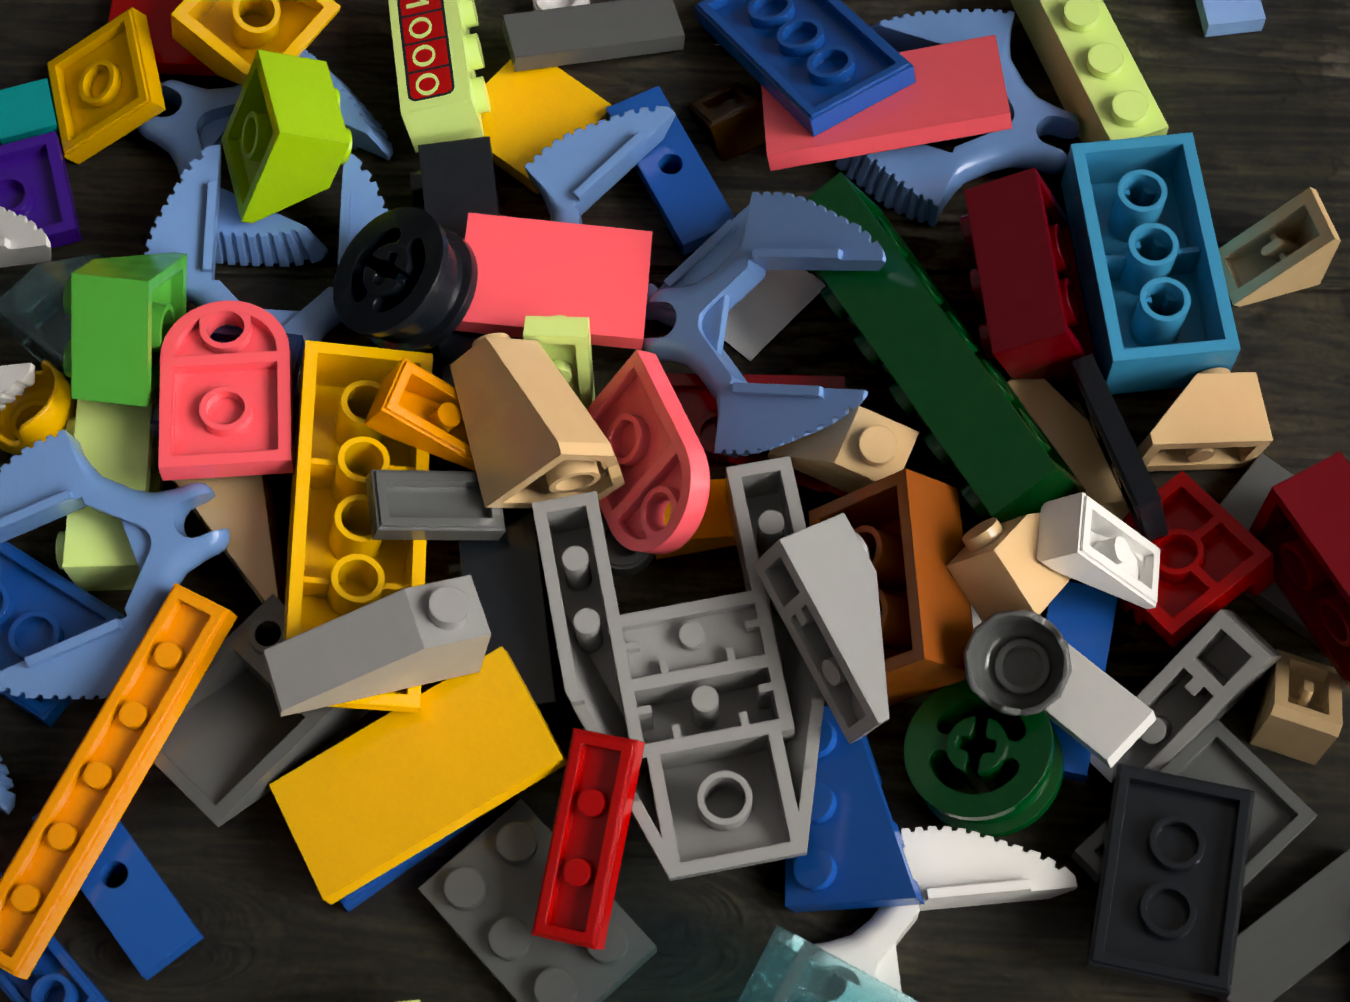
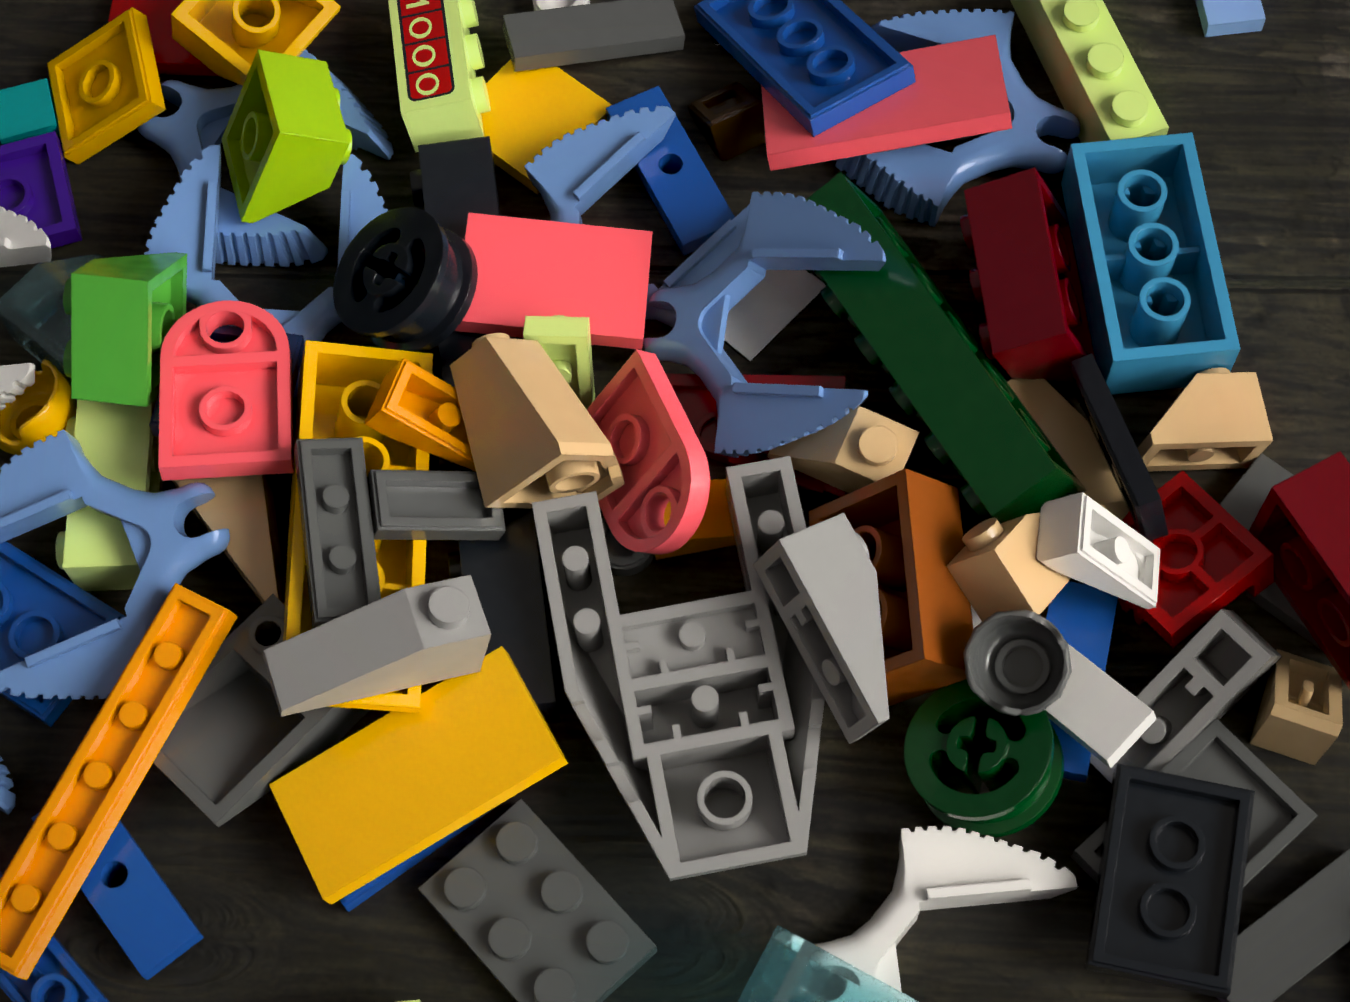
red tile [531,728,645,950] -> none
blue wing [785,706,925,913] -> none
tan slope [1219,187,1341,307] -> none
none -> dark grey tile [294,437,381,629]

